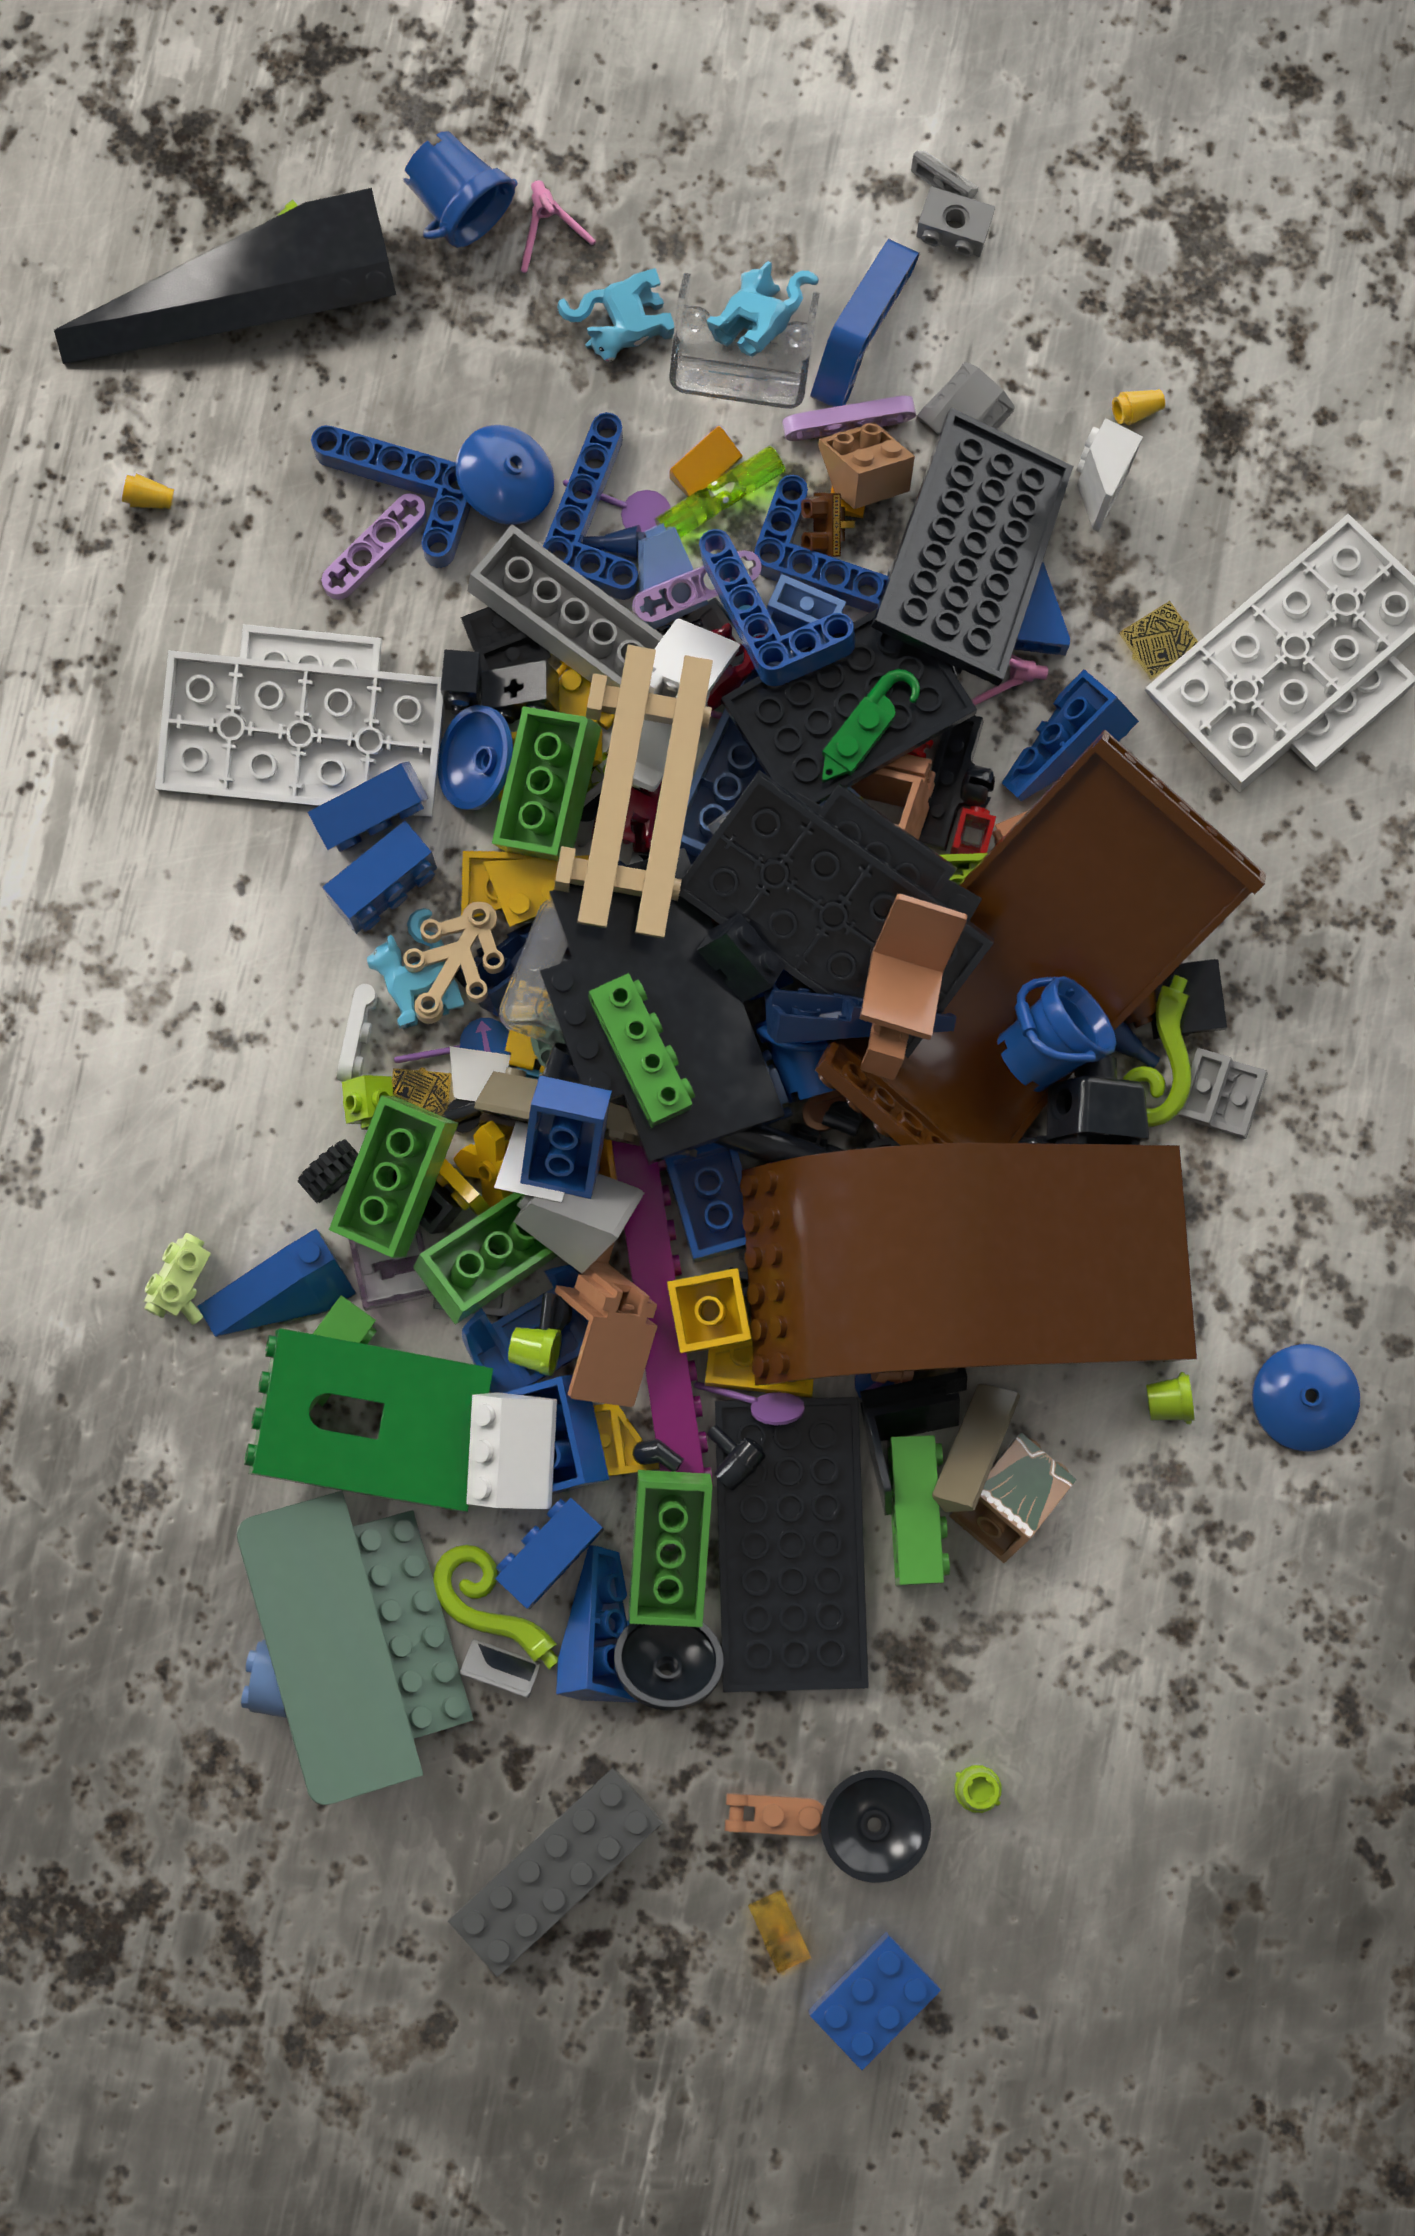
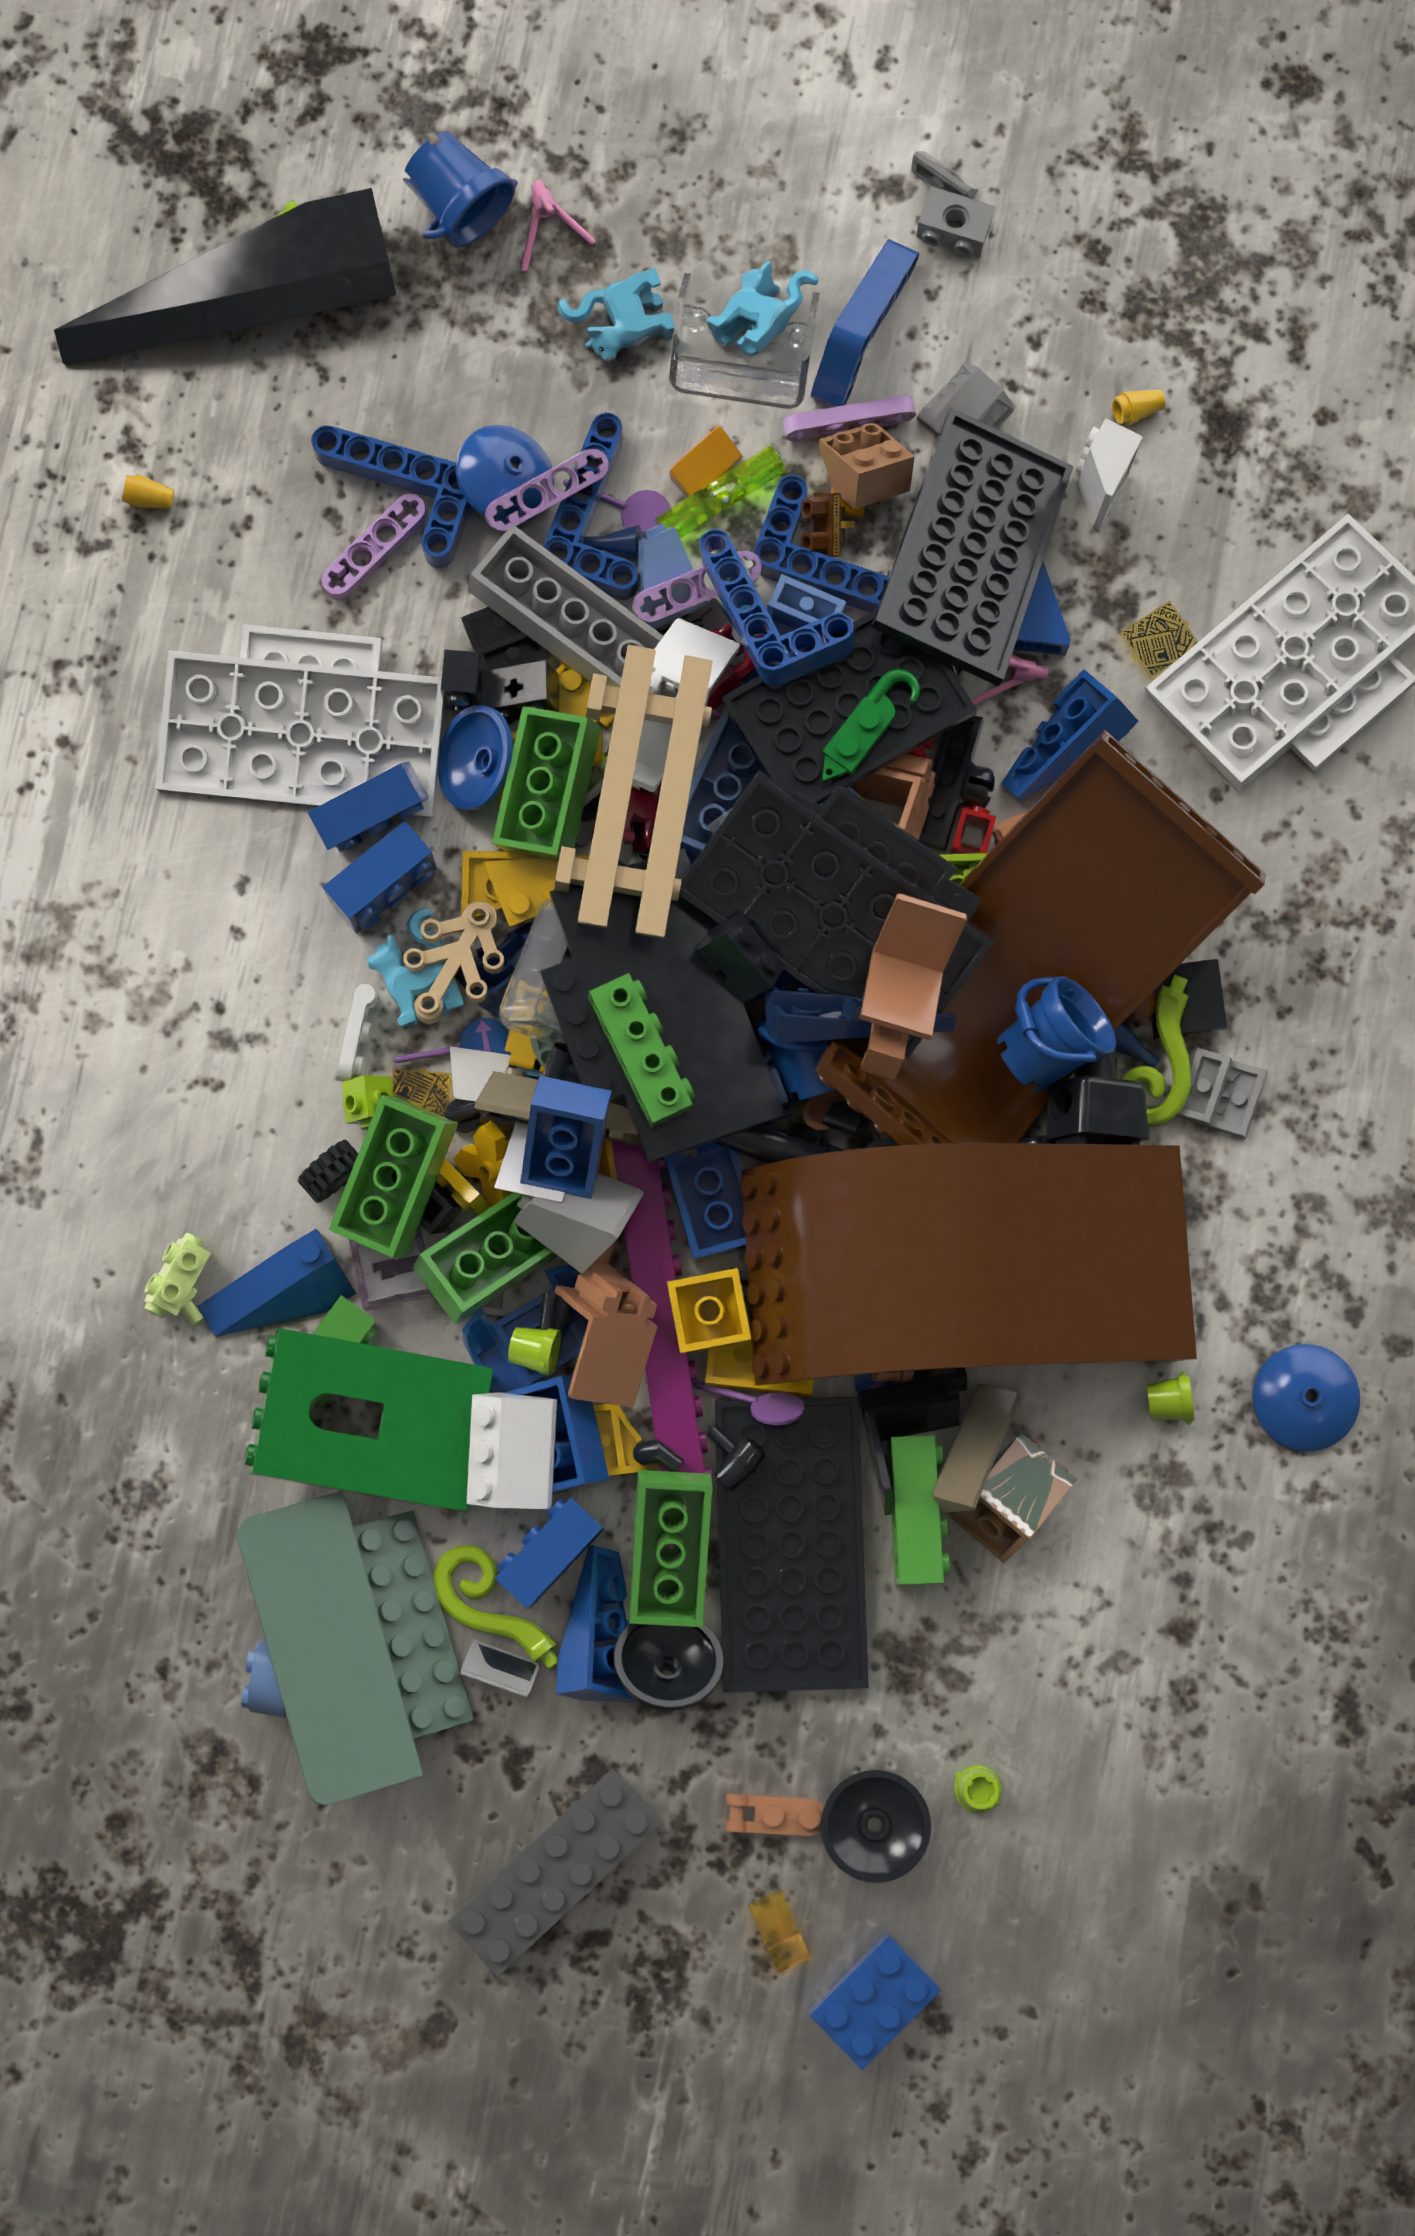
none -> lavender beam [485,449,609,531]

